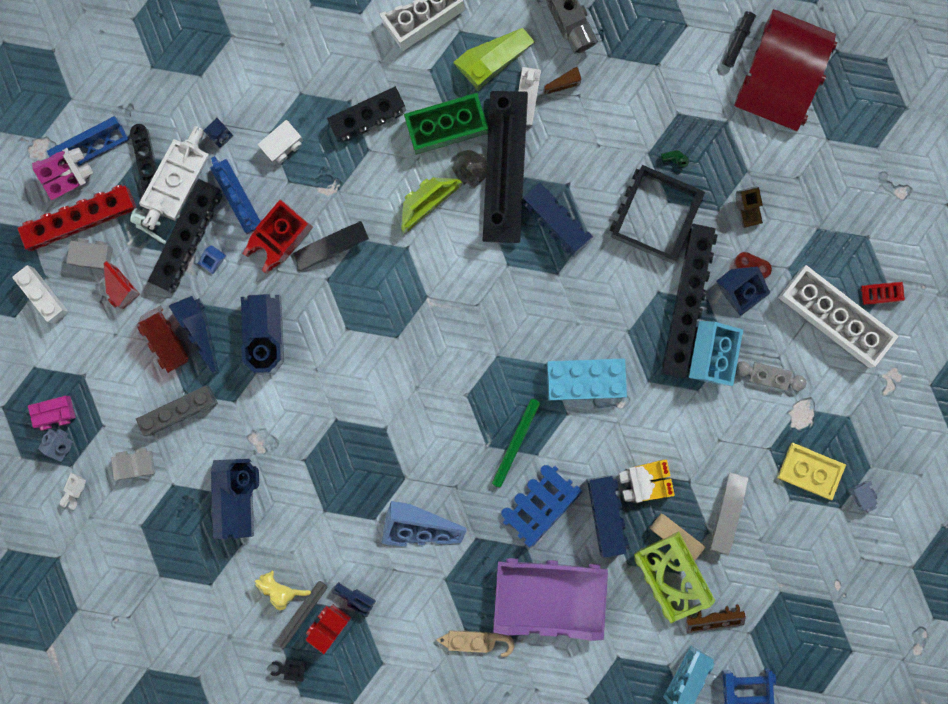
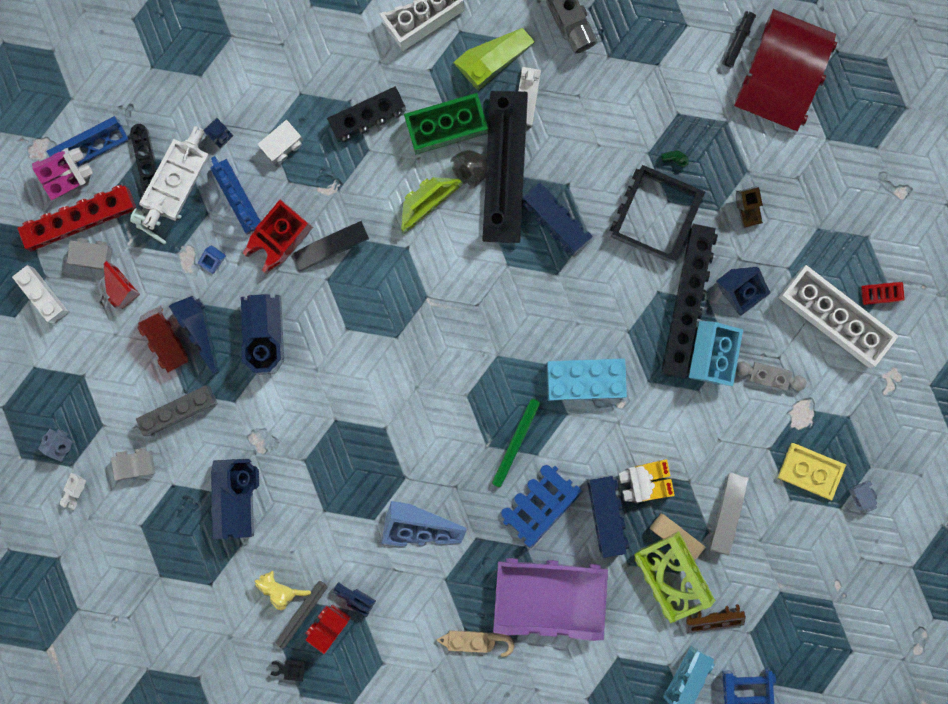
dark pink brick [28,396,76,431] -> none
black brick [148,178,222,293] -> none
reddish brown slope [543,66,582,95] -> none
clear red plate [734,252,772,279] -> none

